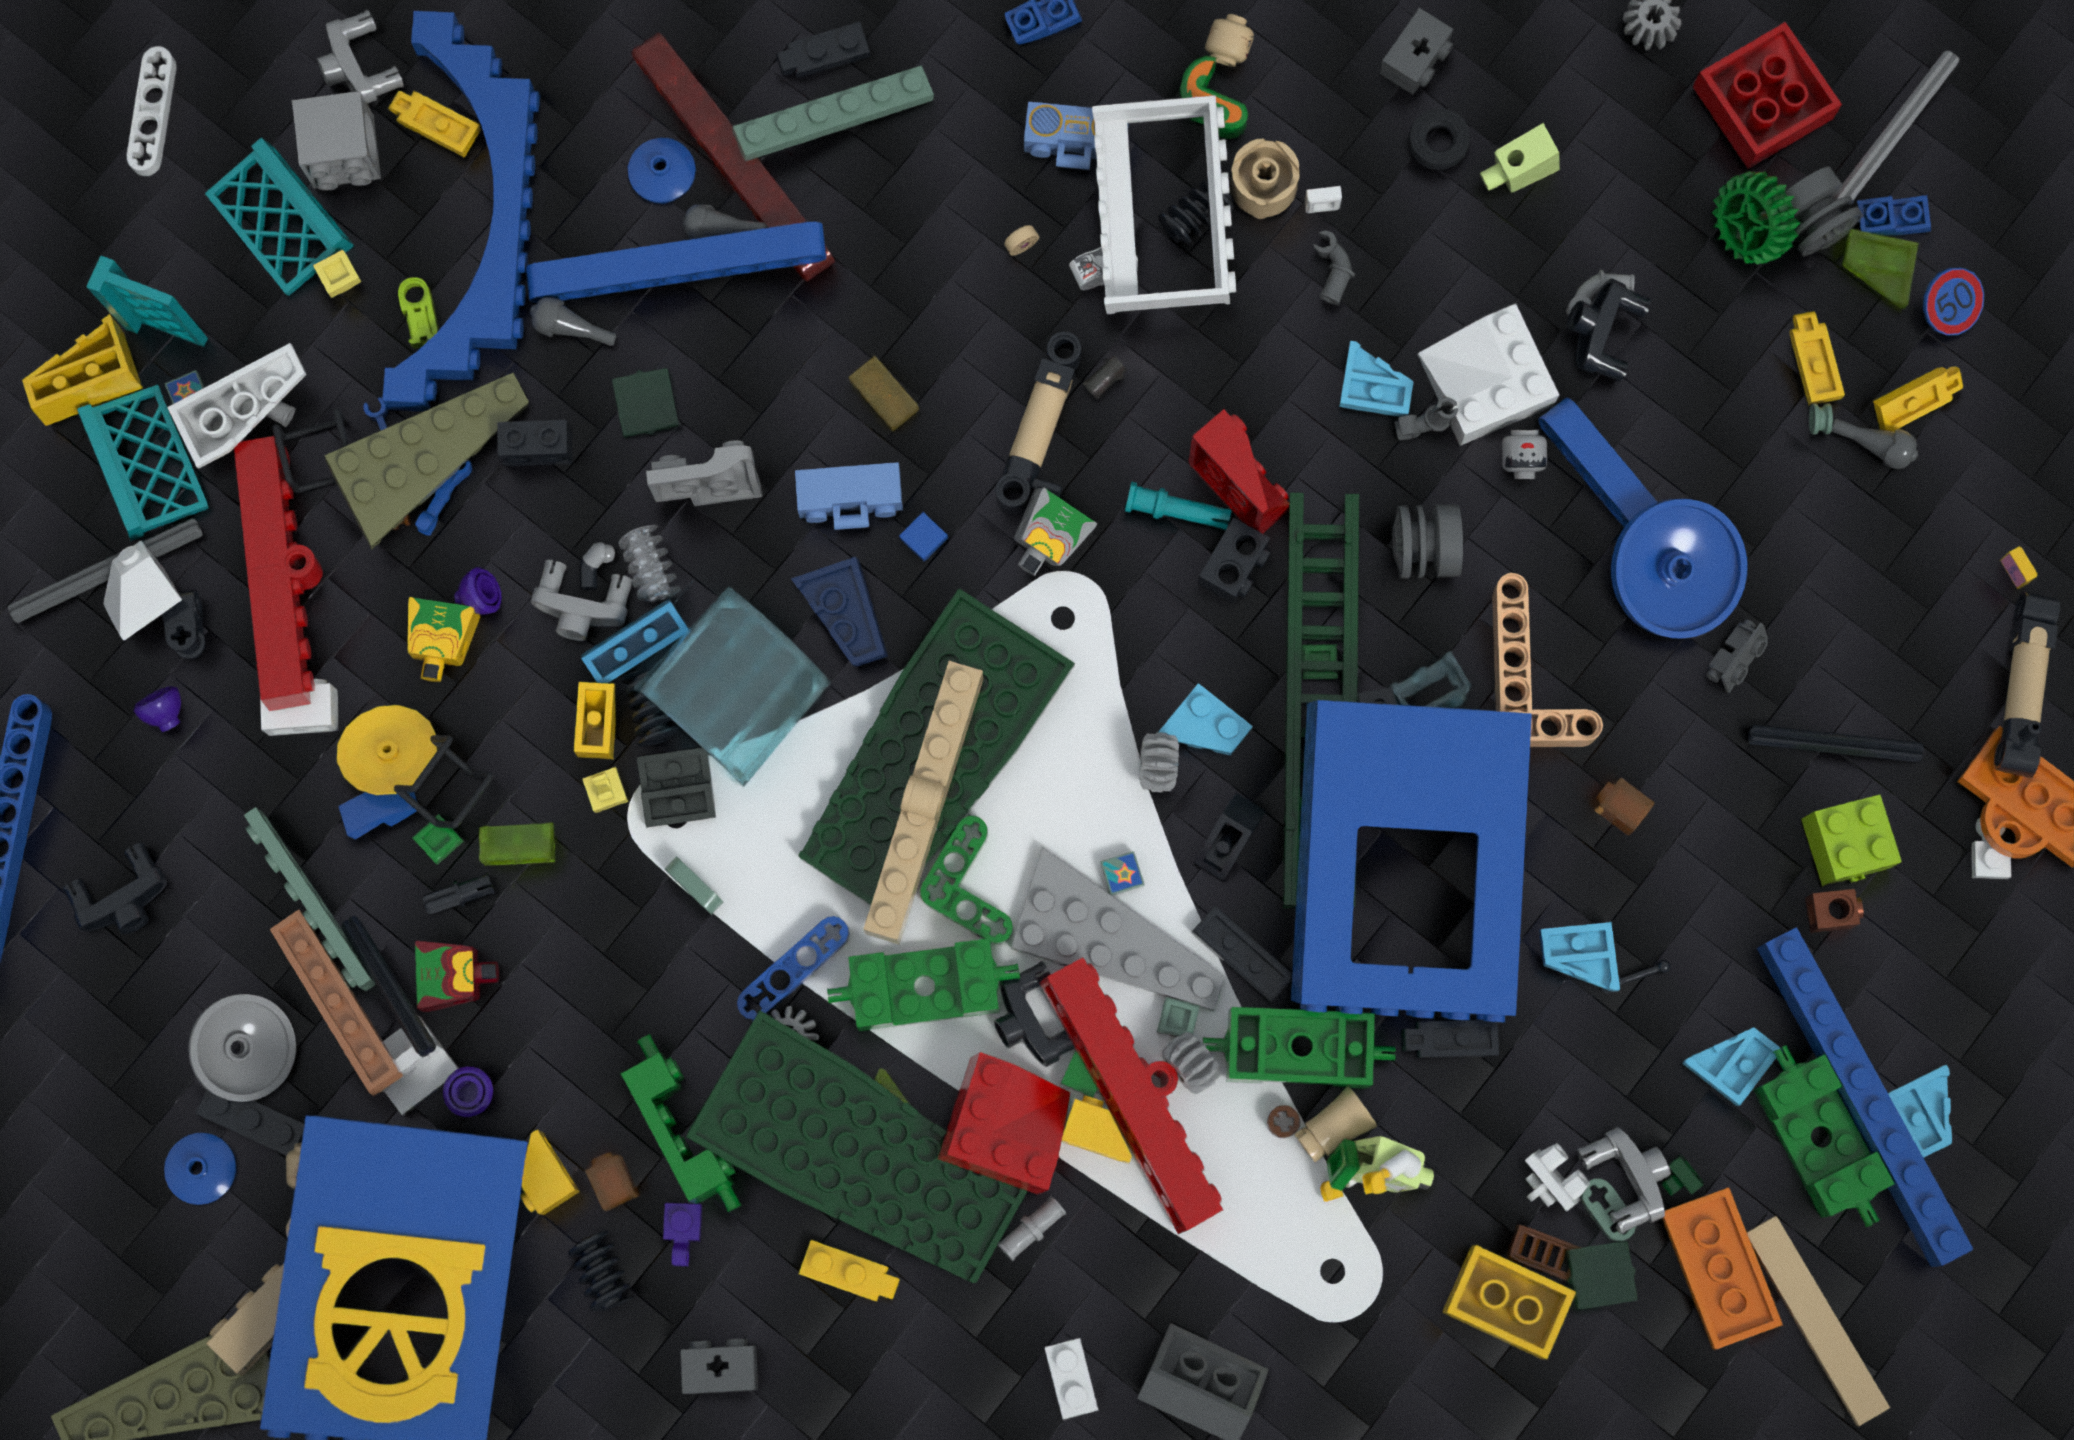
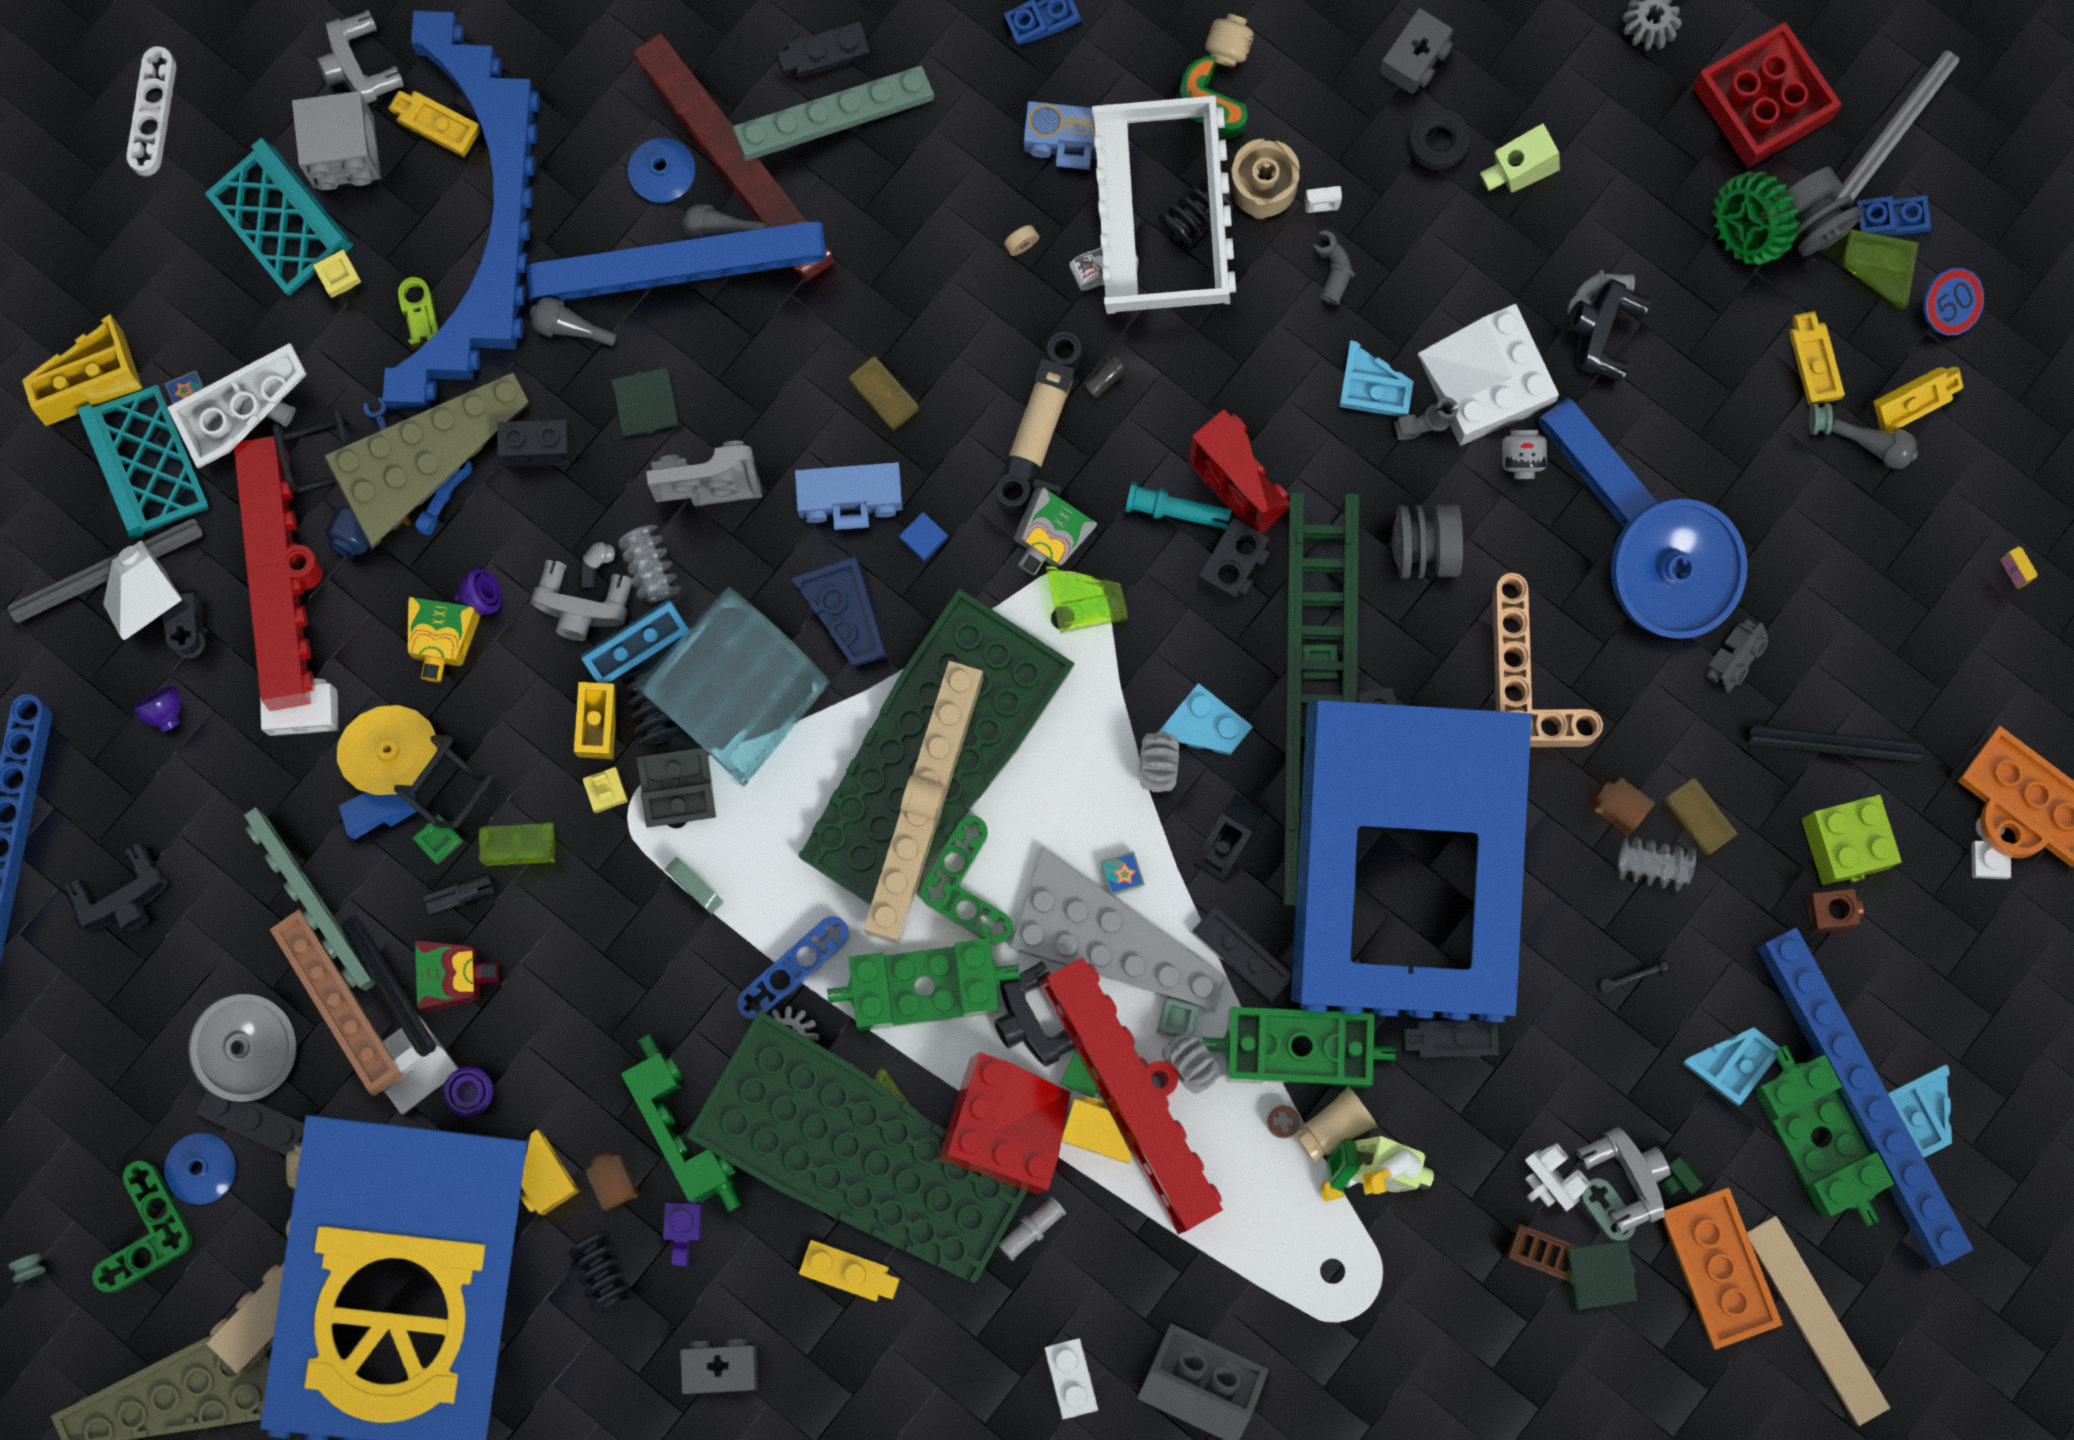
teal fence [86,256,208,347] -> none
clear light blue window [1389,651,1472,708] -> none
yellow brick [1442,1245,1576,1359] -> none
medium azure wing [1539,922,1620,992] -> none
piece [1994,591,2060,778] -> none
none -> sand green bush [8,1253,46,1283]
none -> green beam [92,1161,193,1293]
none -> dark blue head [325,506,369,558]
none -> clear neon green wing [1046,566,1128,634]
none -> clear piece [1618,835,1696,892]
none -> clear yellow plate [1665,777,1738,856]

